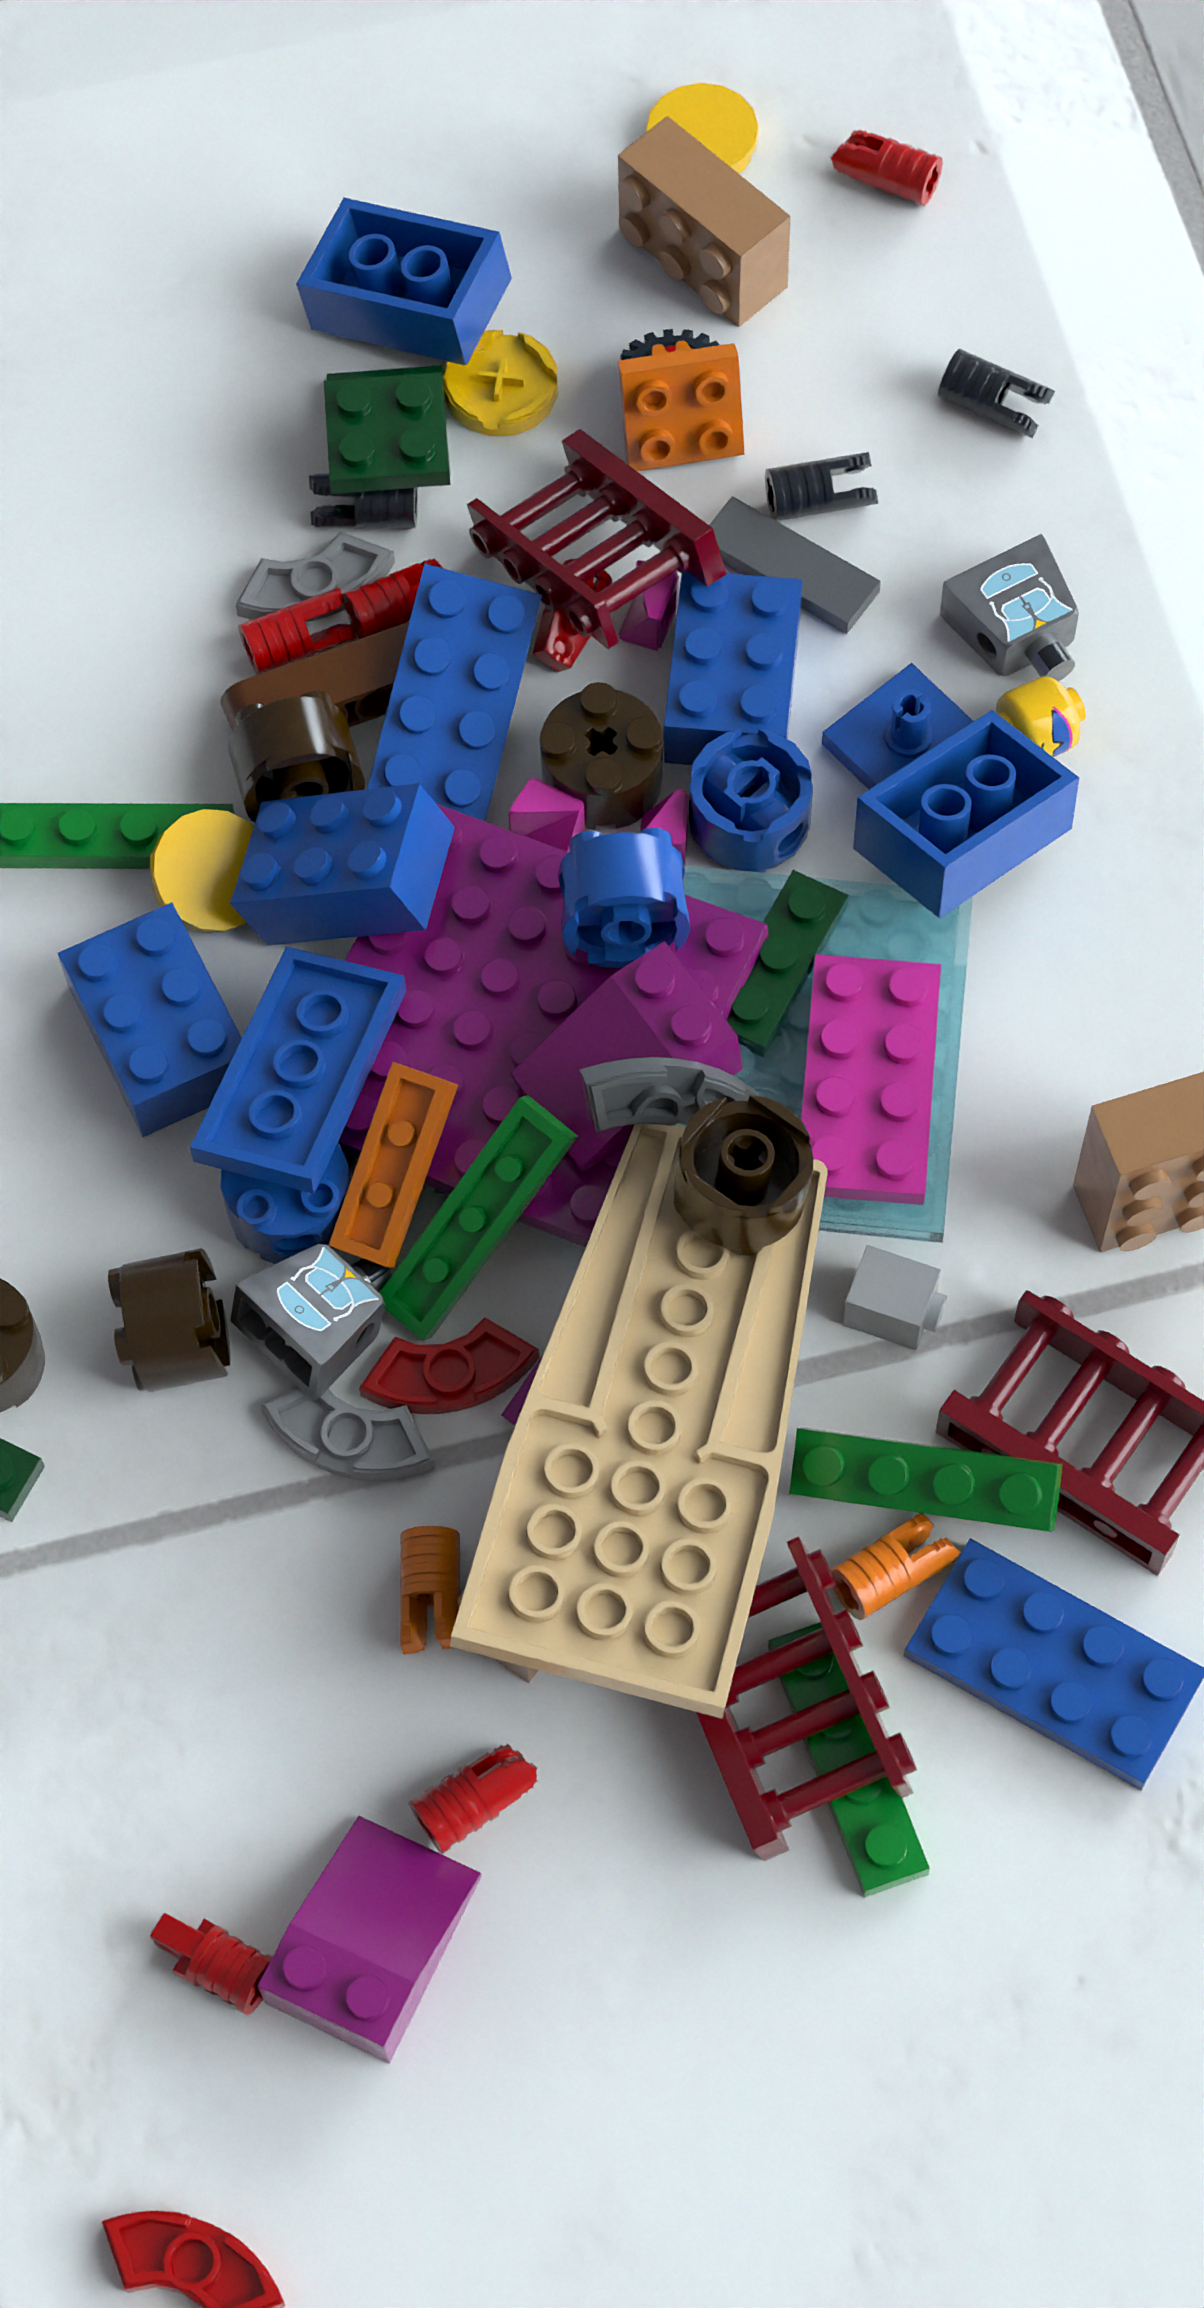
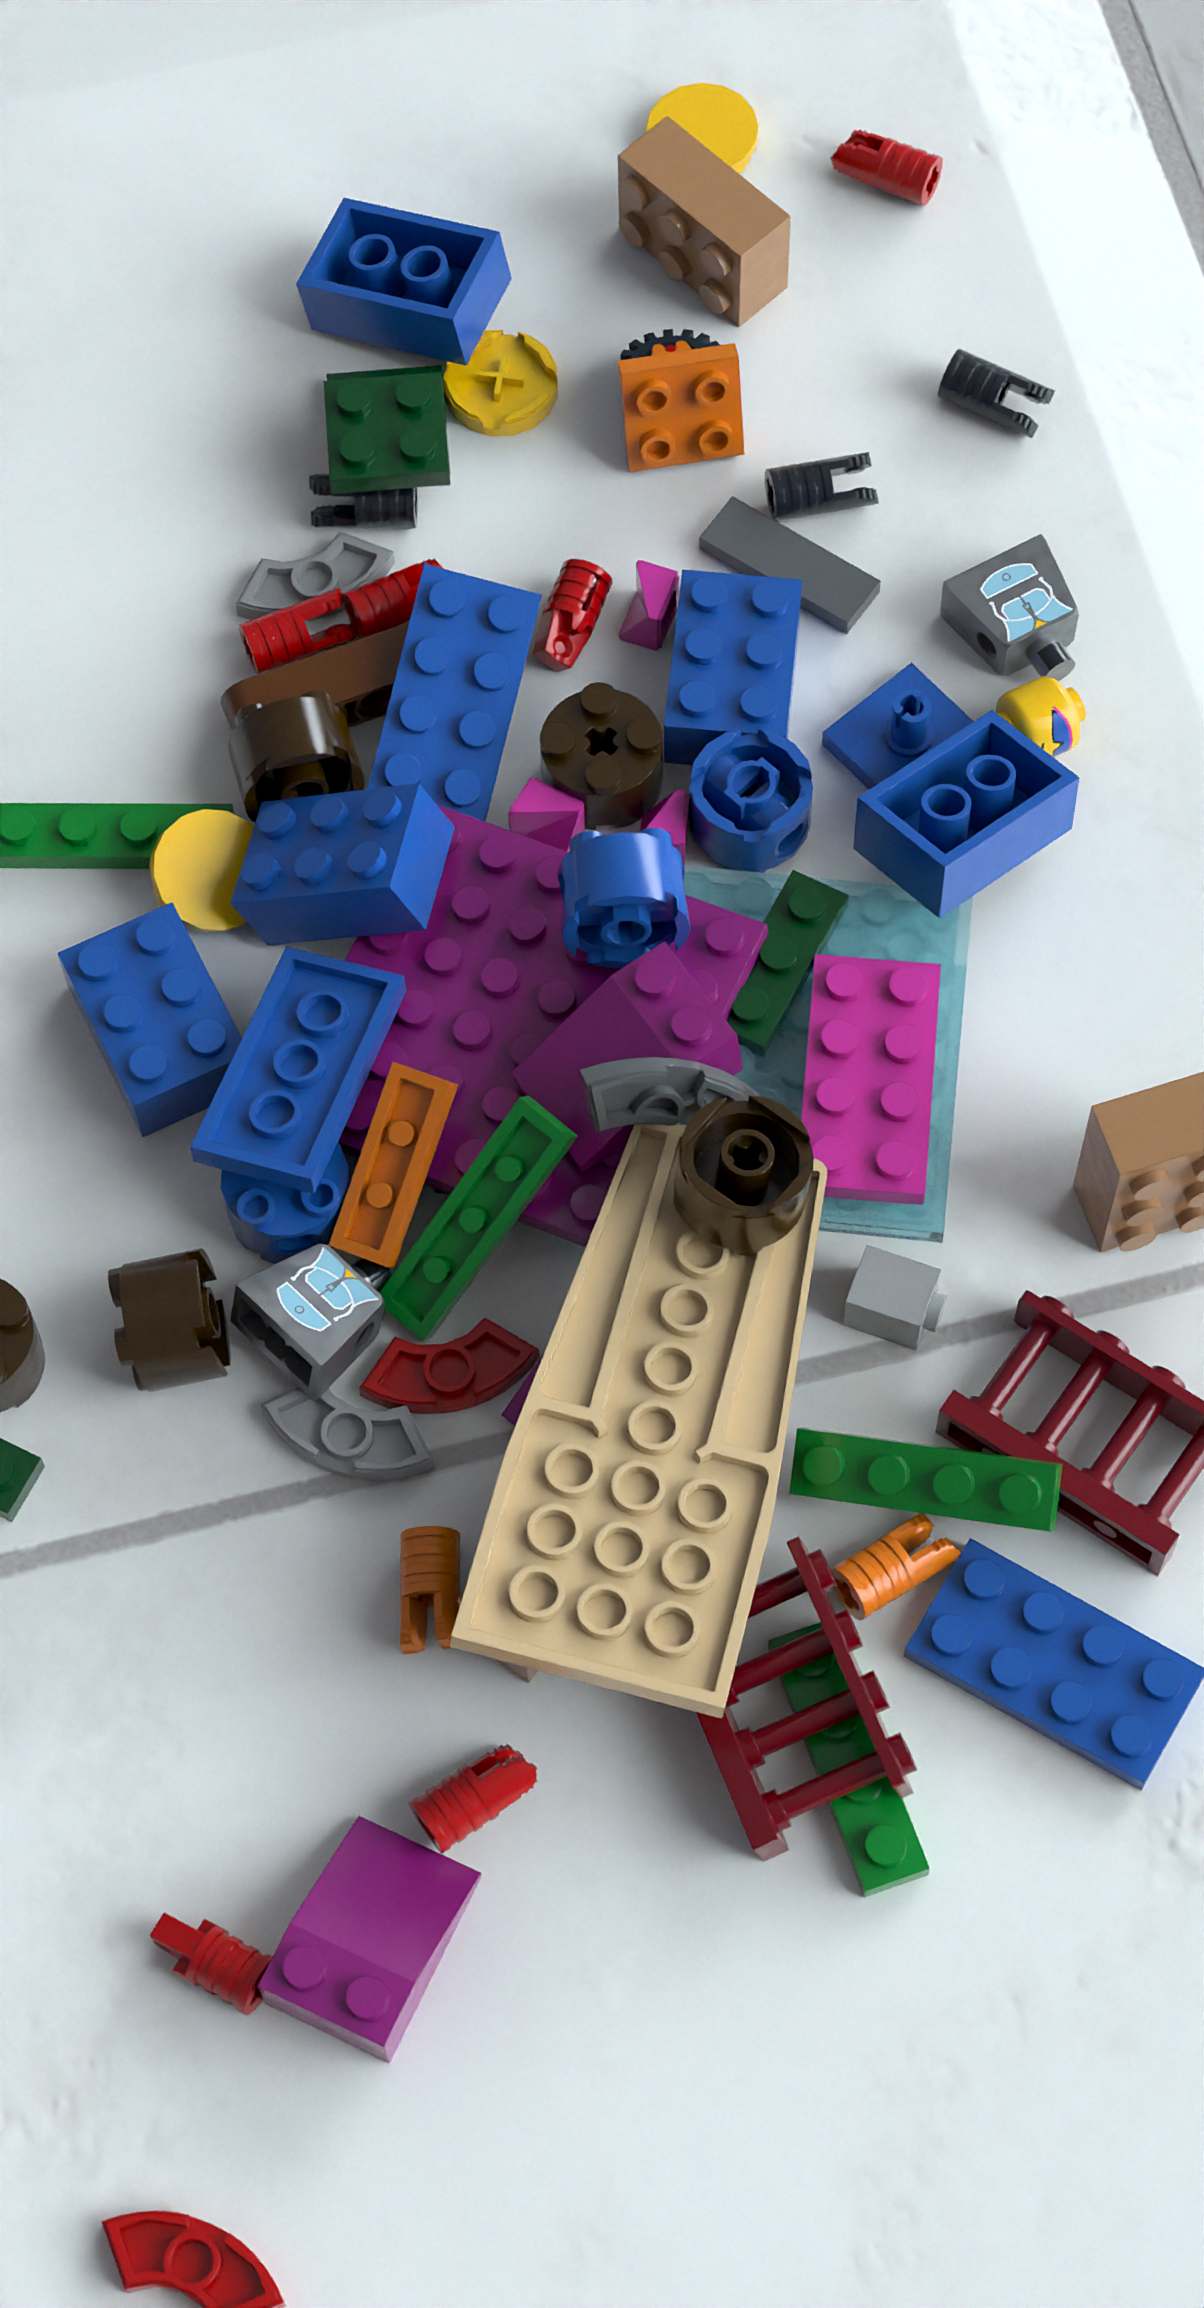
dark red fence [467,429,727,649] -> none

